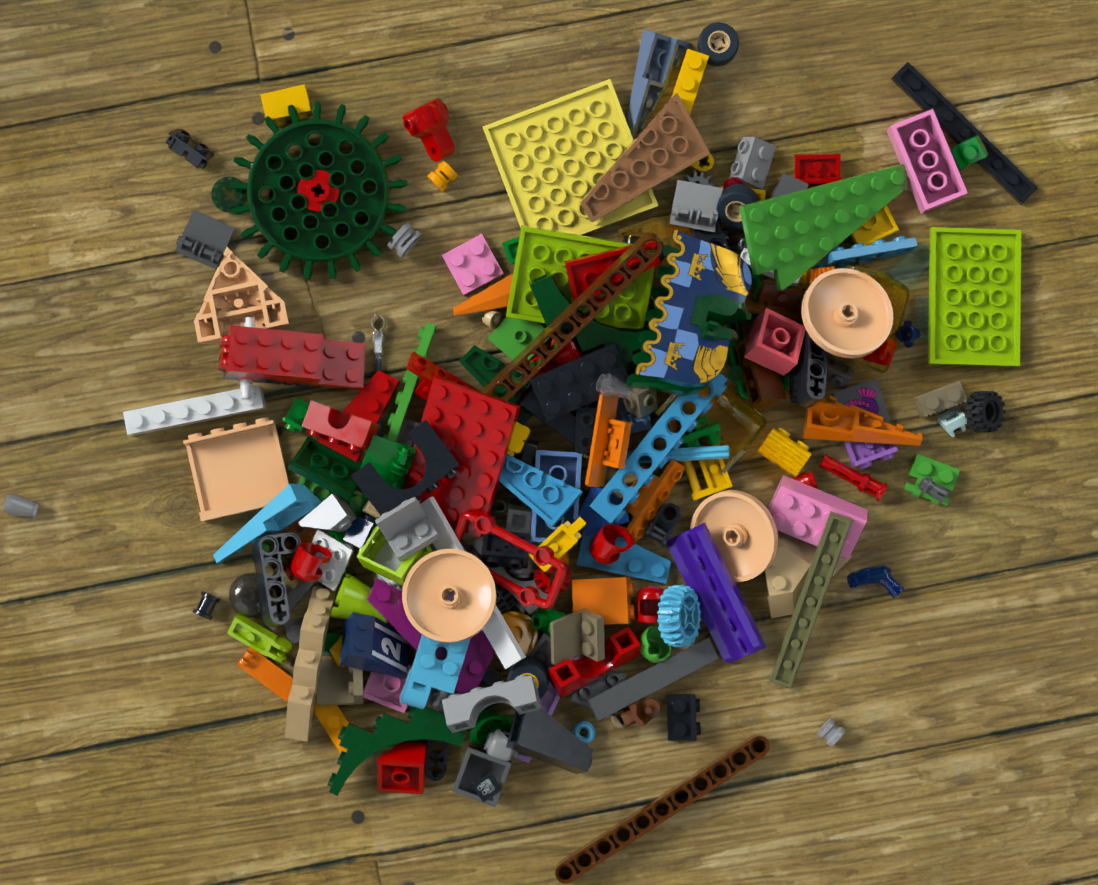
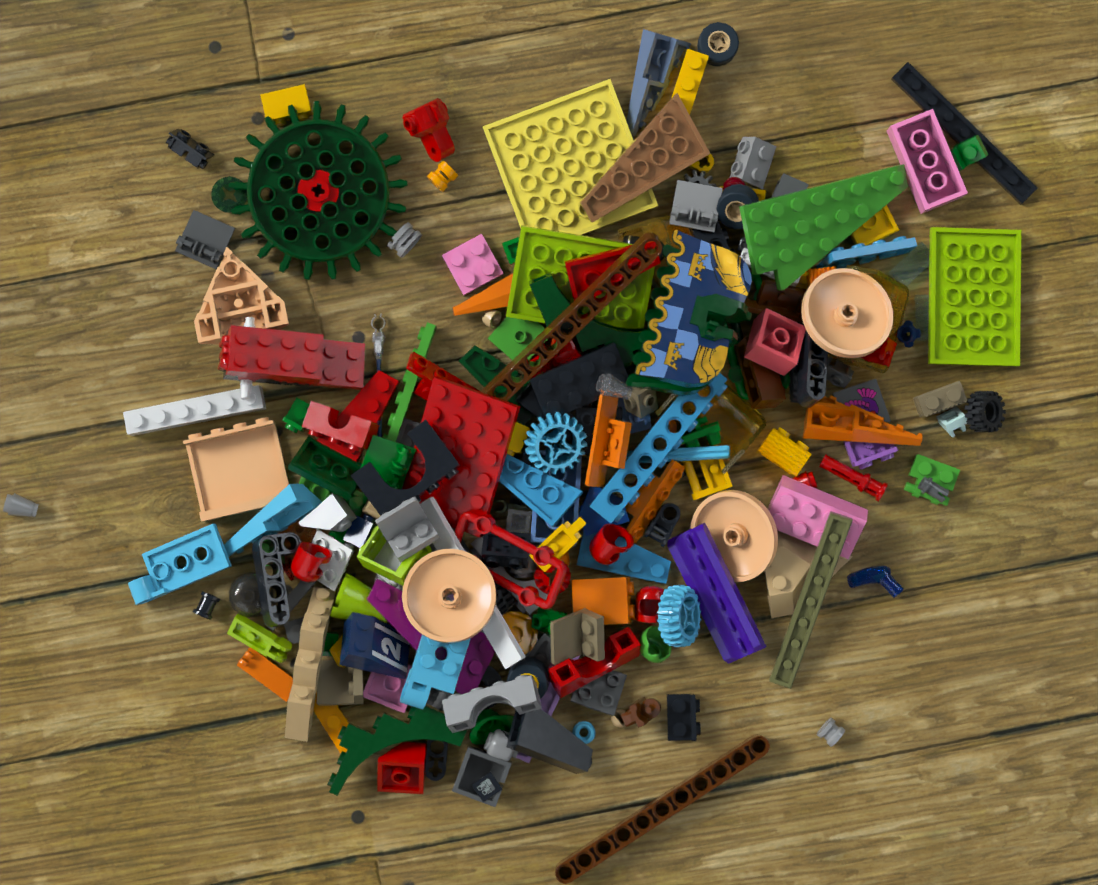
dark grey tile [587,638,719,721] -> none
red bracket [794,153,842,188] -> none
none -> medium azure hinge [128,524,232,605]
none -> medium azure gear [524,412,587,475]

